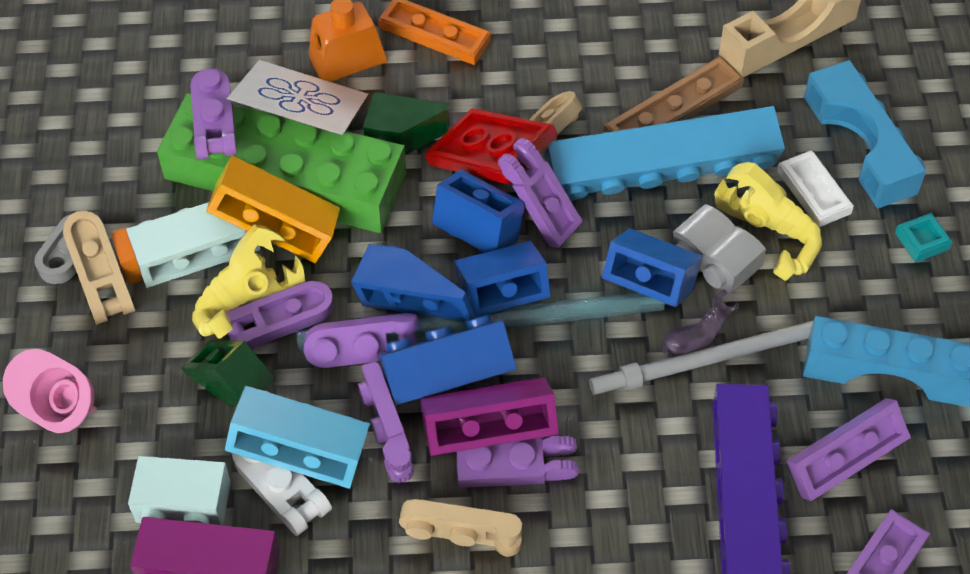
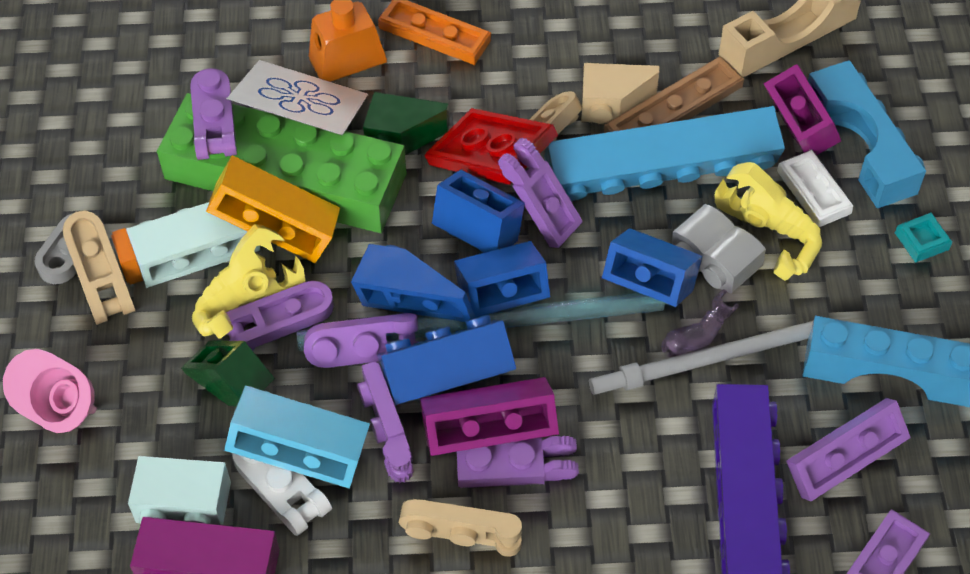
none -> tan slope [581,63,659,124]
none -> magenta brick [764,64,841,155]

